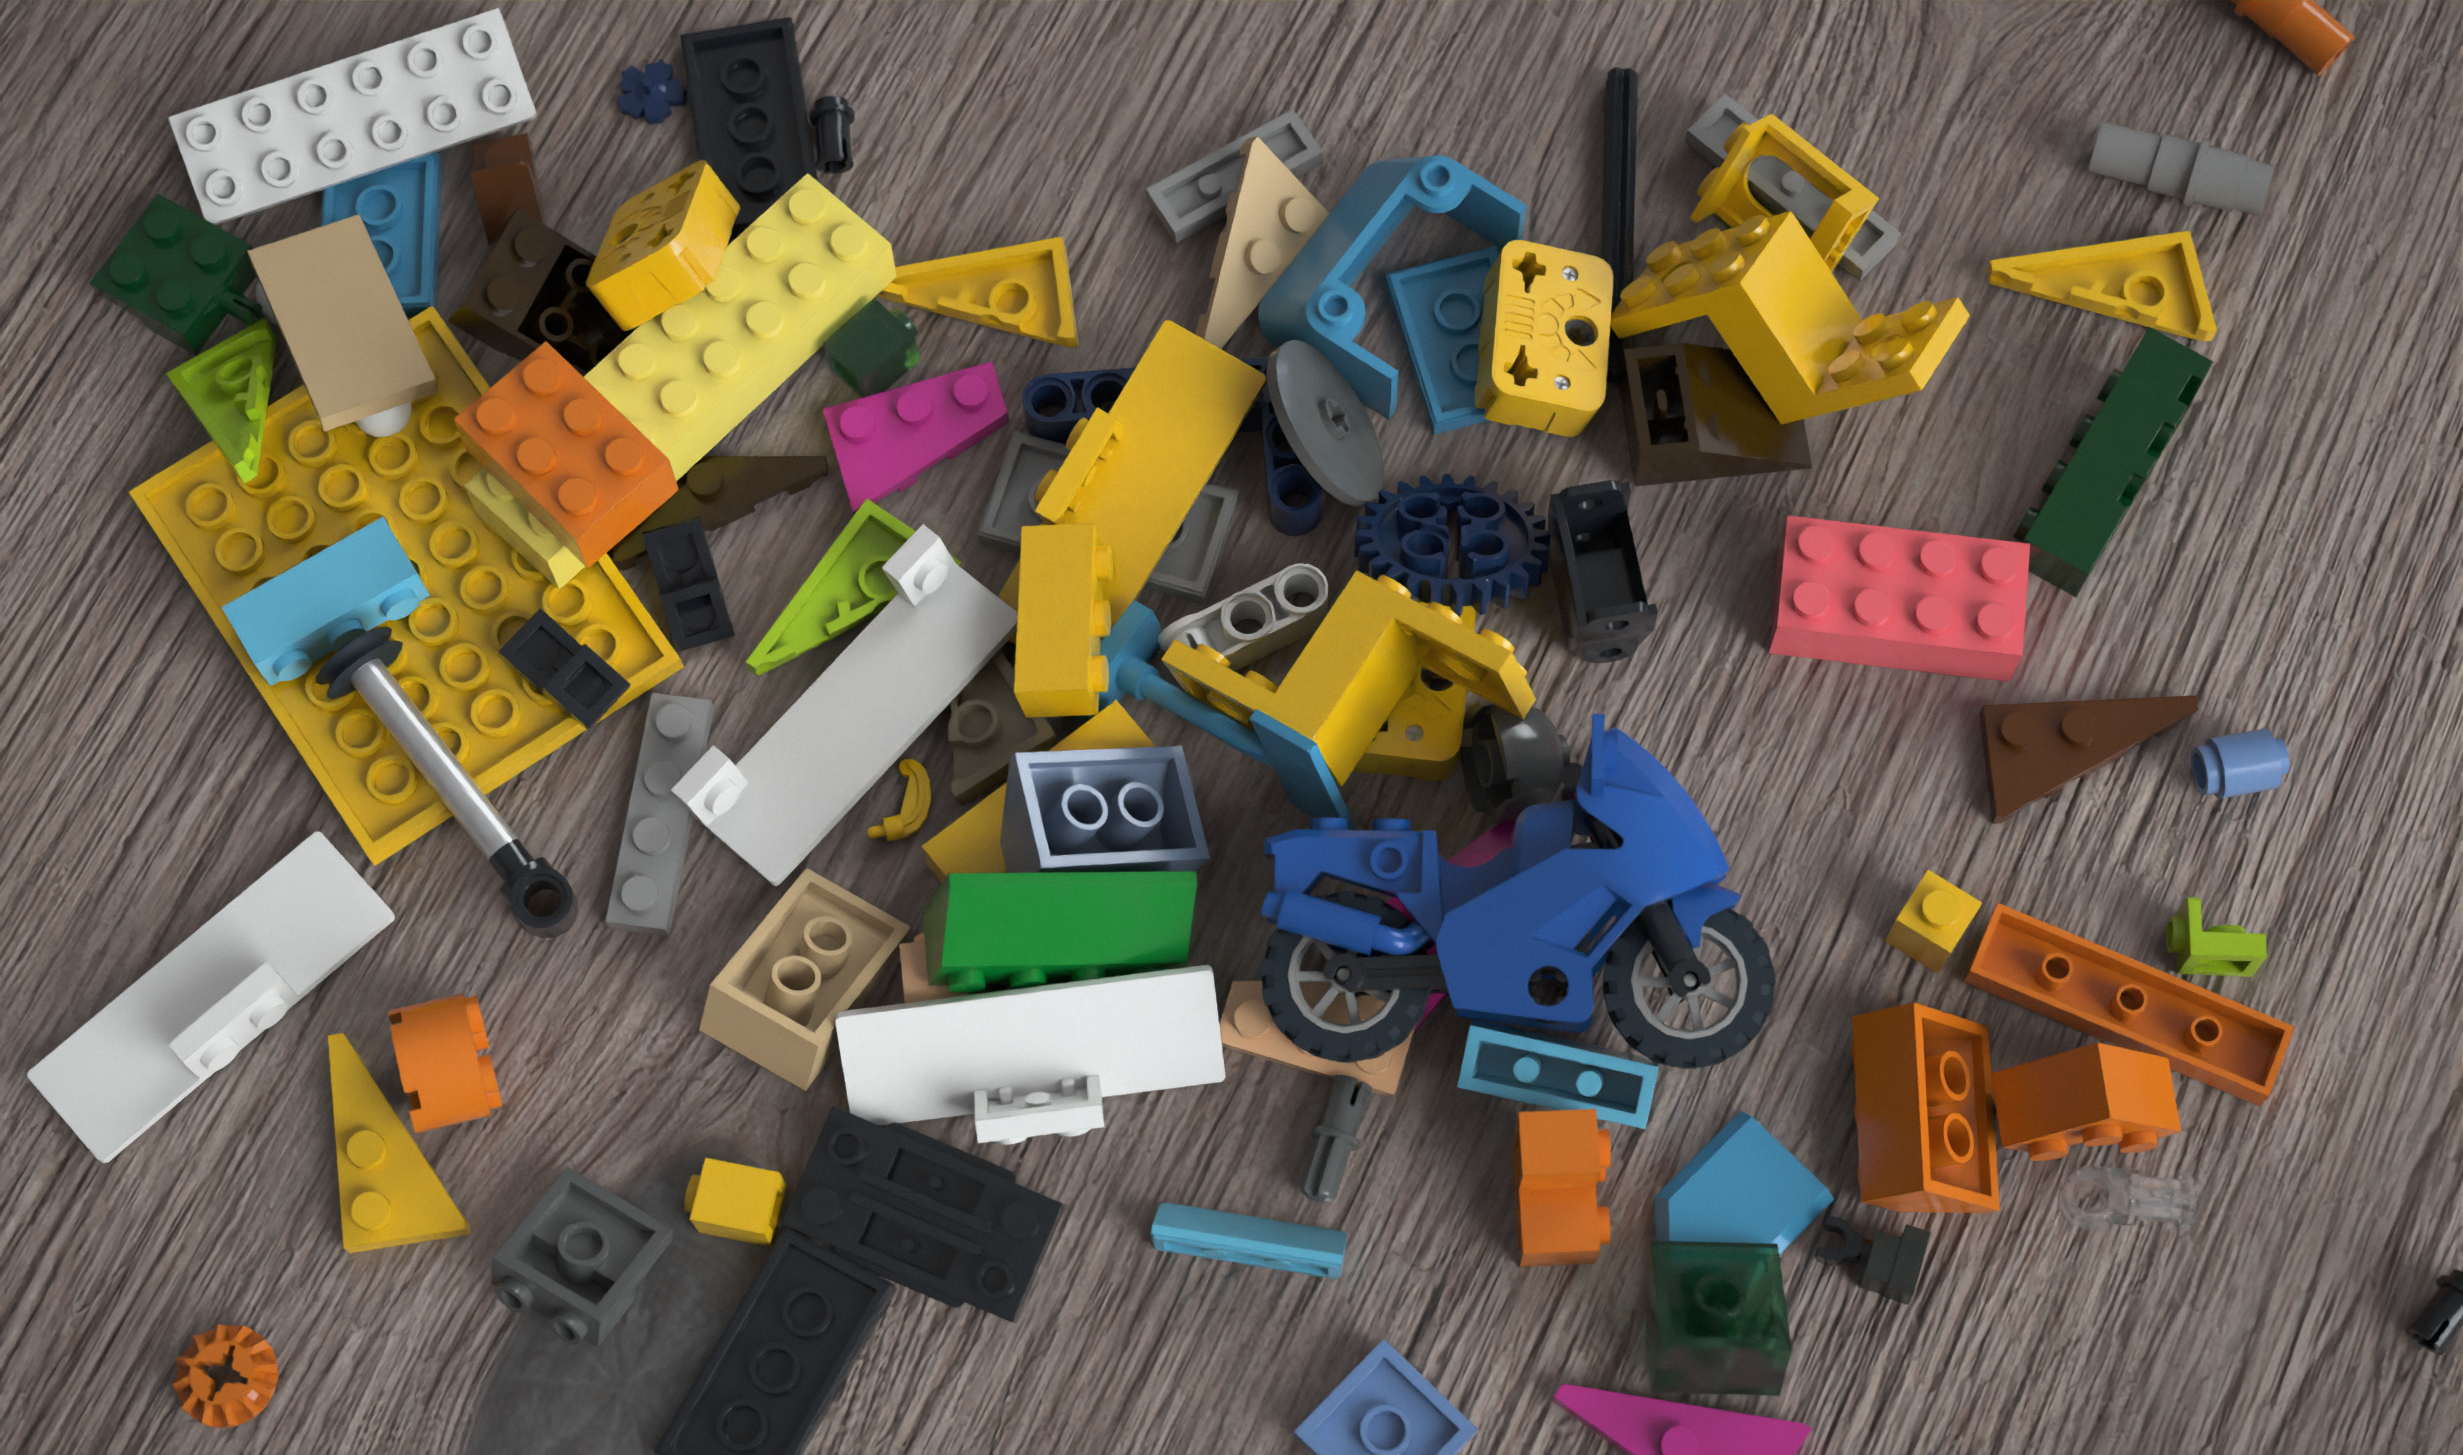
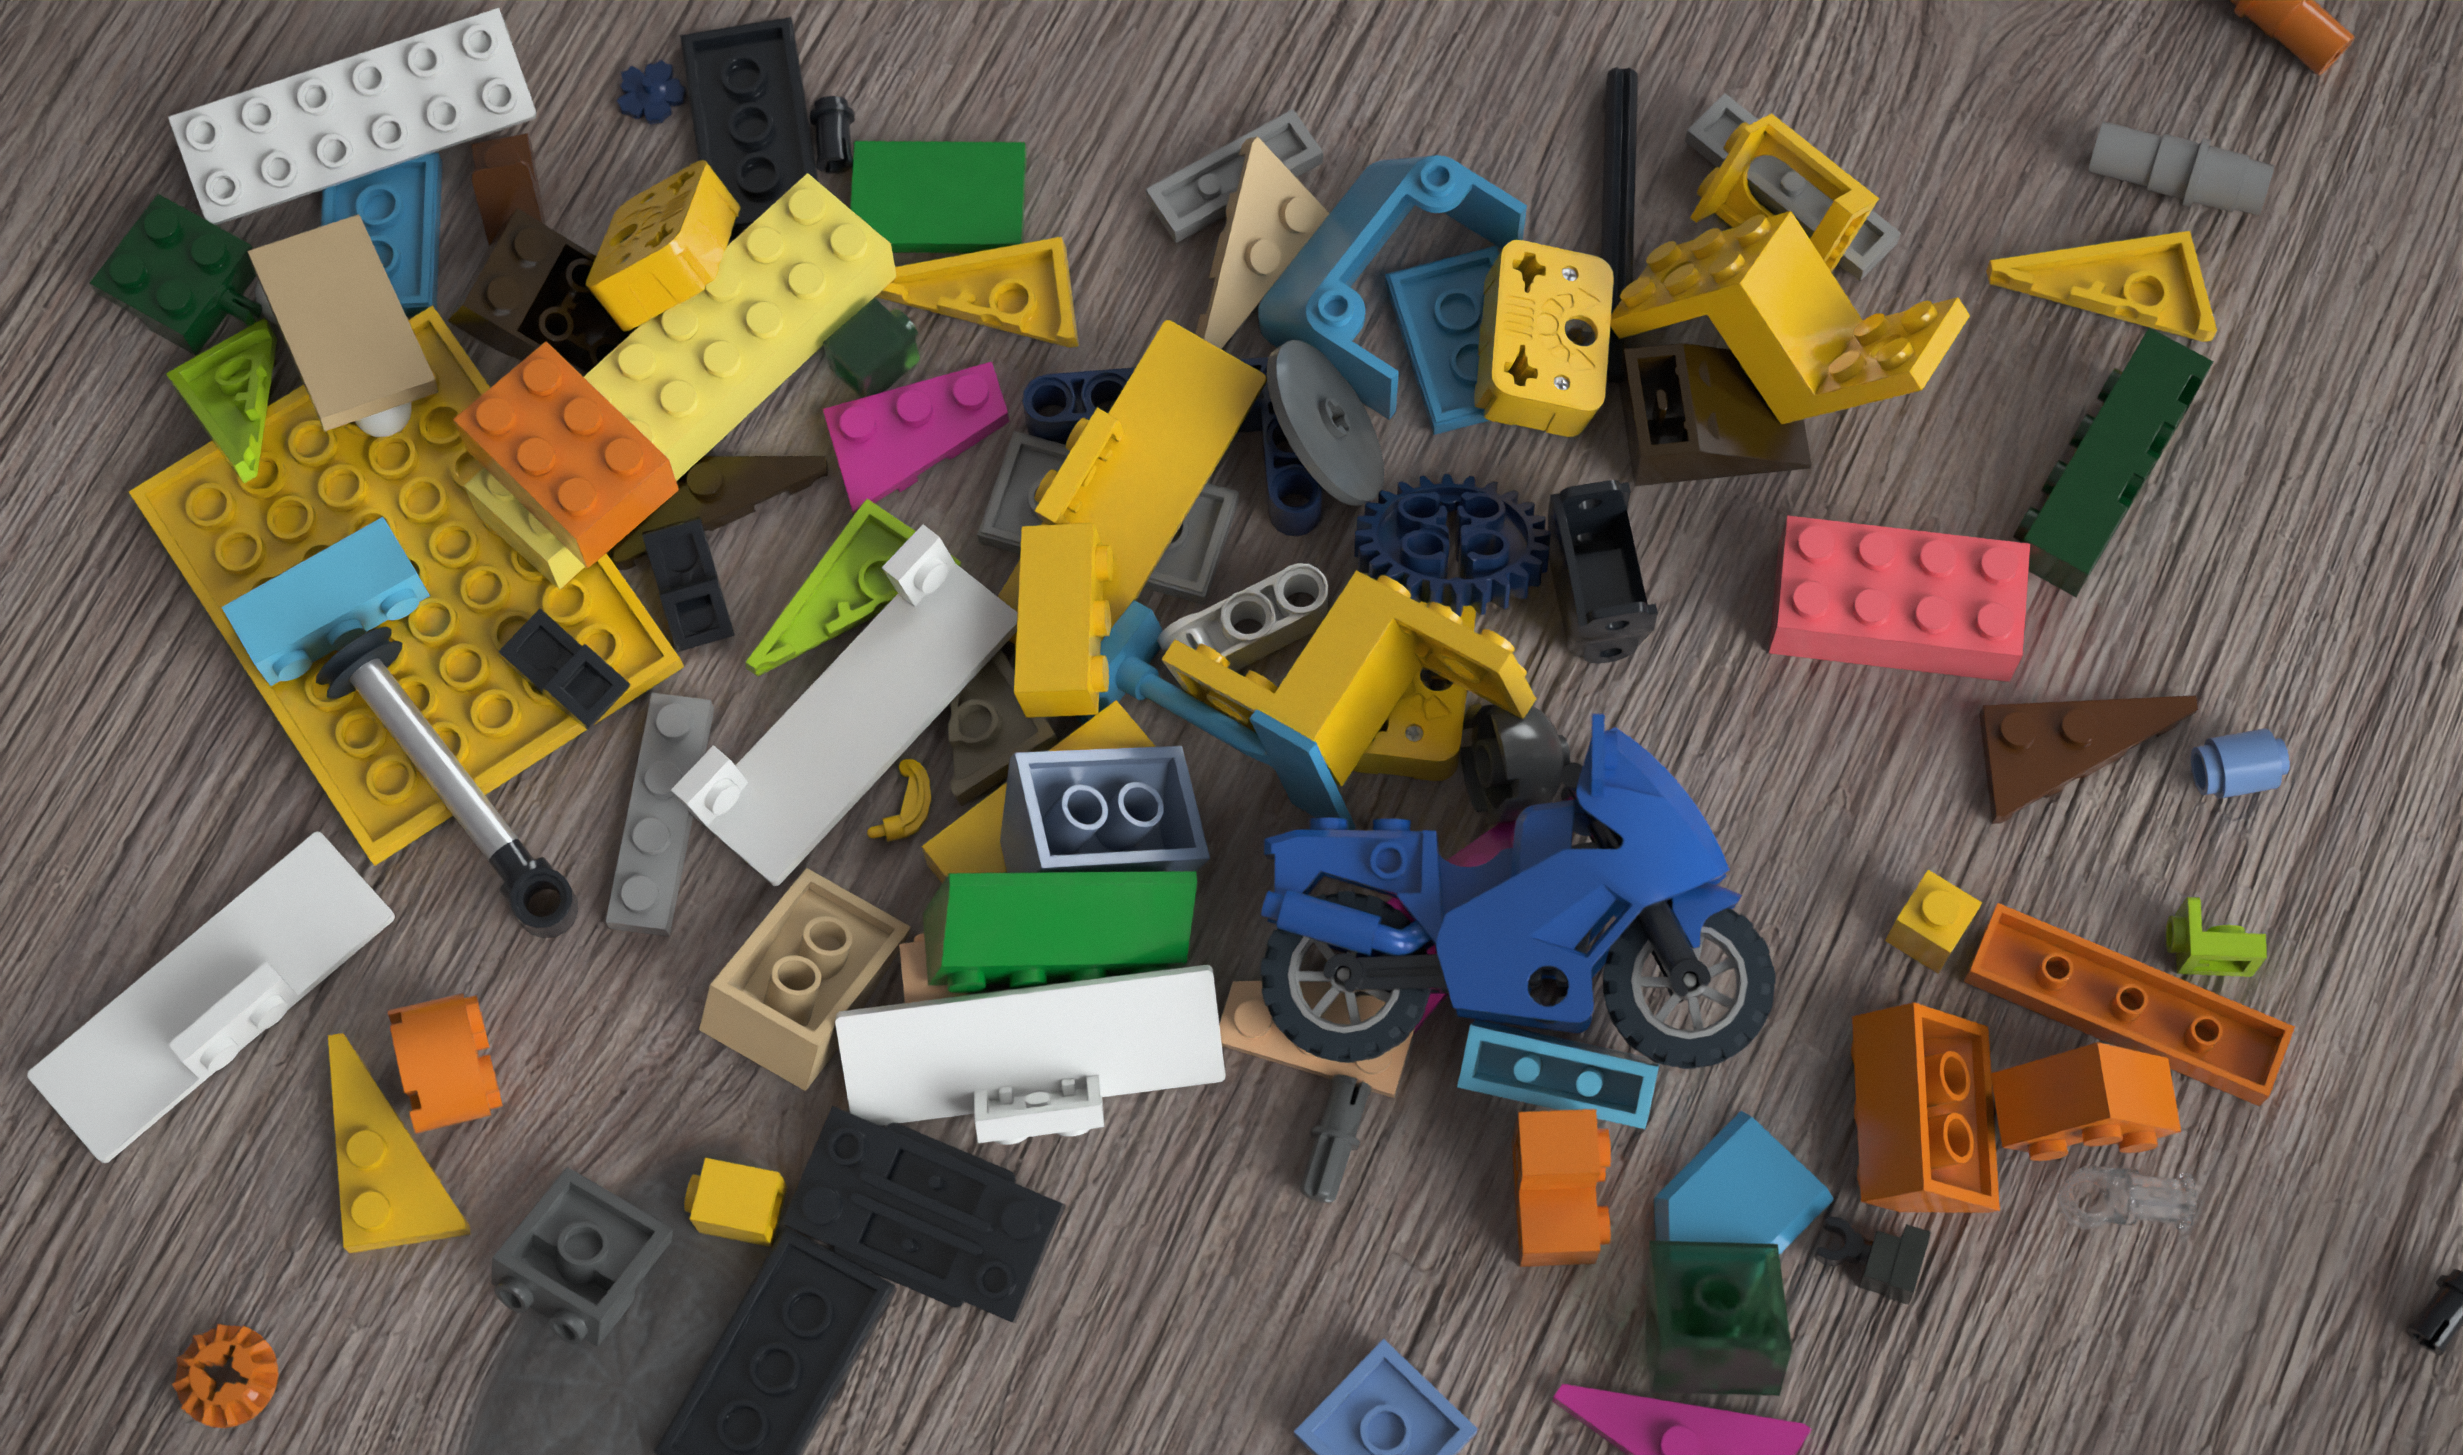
medium azure slope [1151,1203,1347,1279] -> none
none -> green tile [850,141,1027,253]

